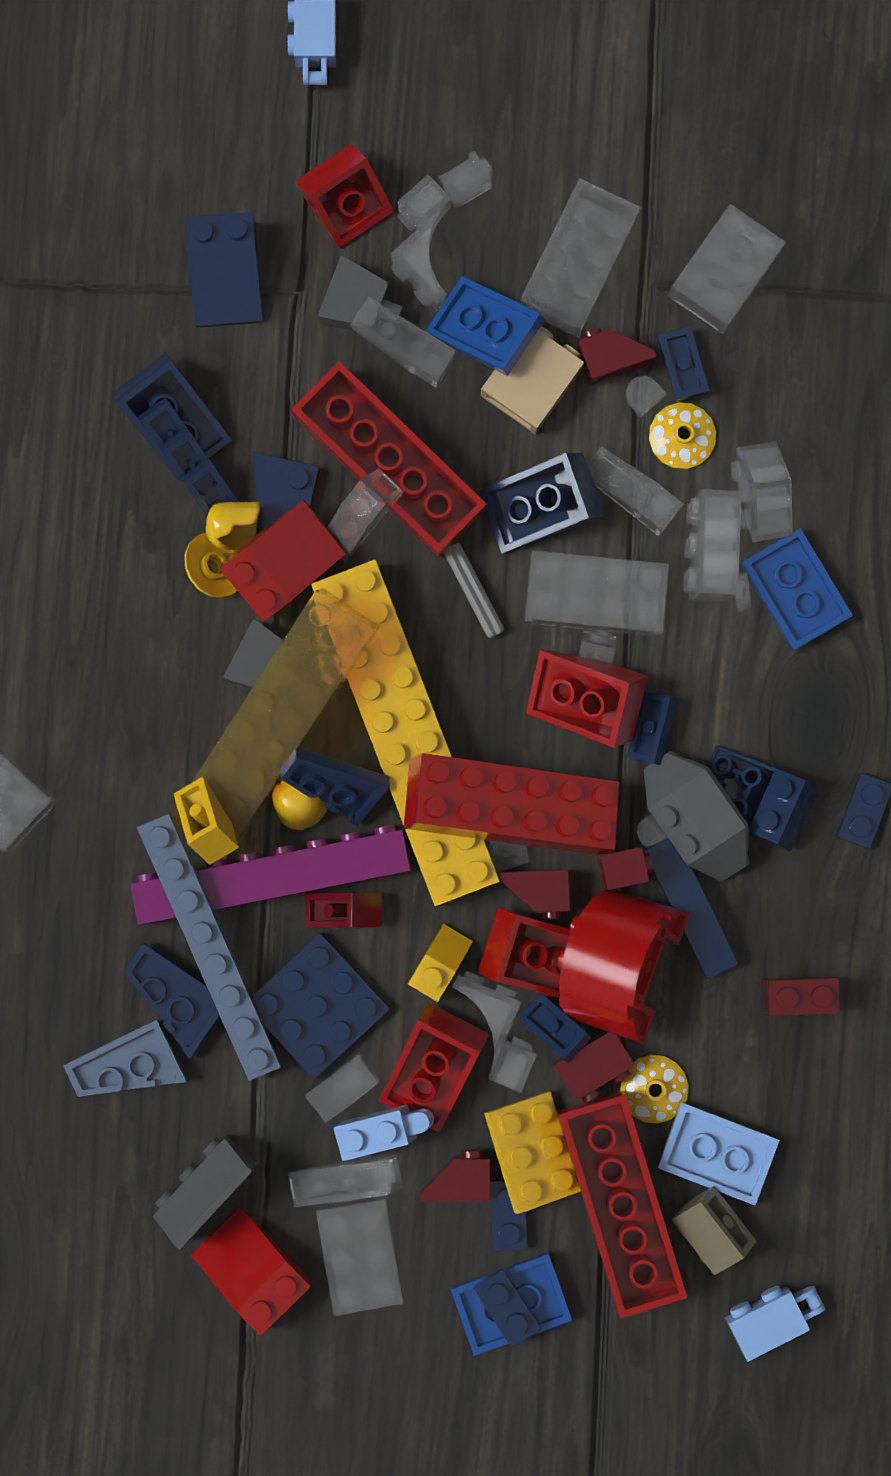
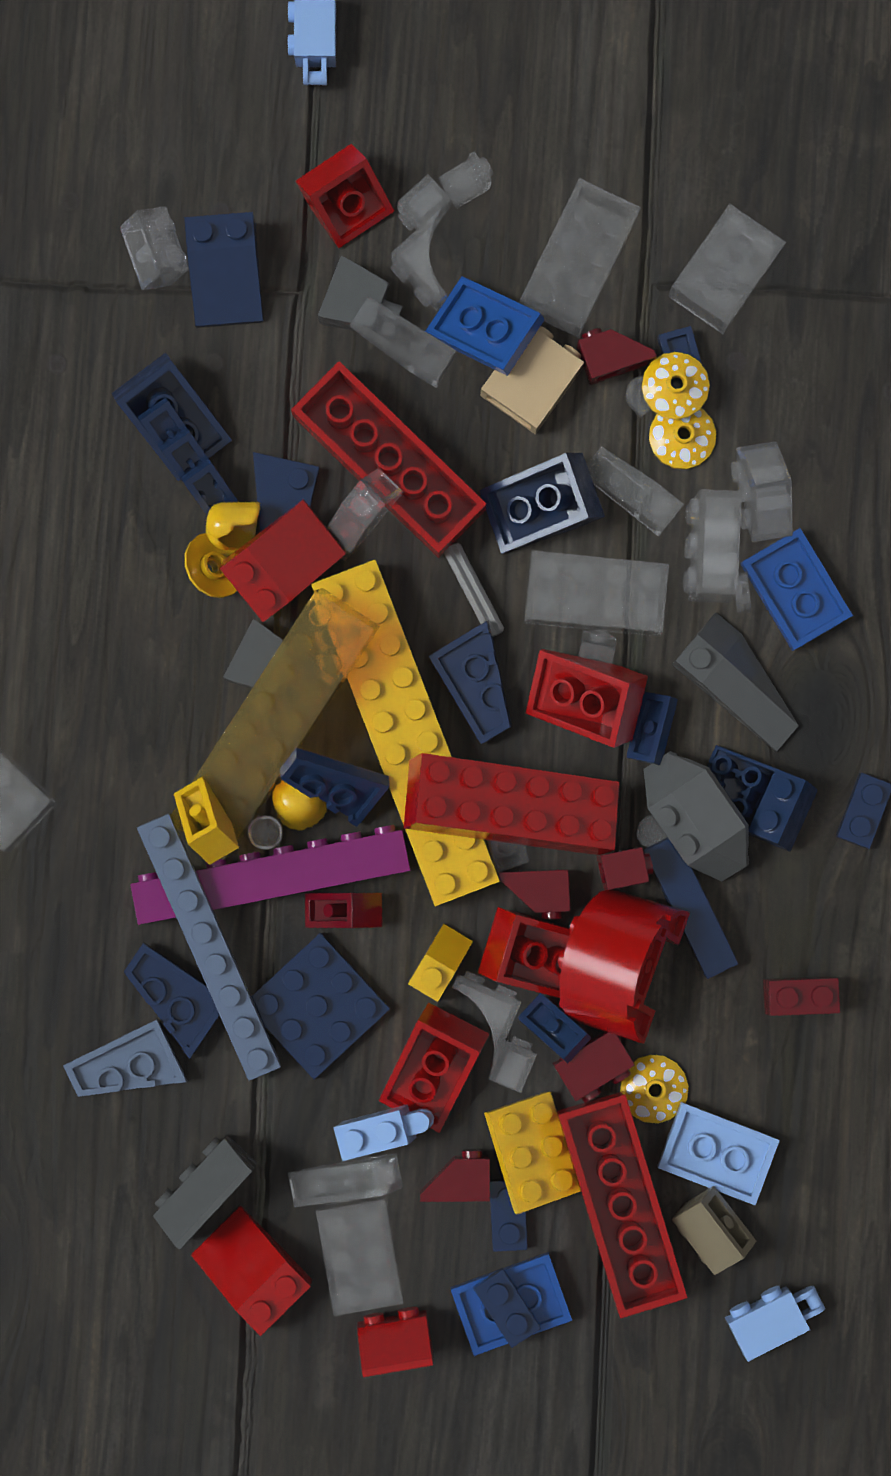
clear slope [304,1052,380,1123] -> none
none -> clear brick [120,206,189,290]
none -> clear wheel [248,815,284,850]
none -> red slope [357,1307,433,1377]
none -> dark blue wing [429,621,512,744]
none -> yellow dish [641,352,710,420]
none -> dark grey wedge [671,612,799,752]

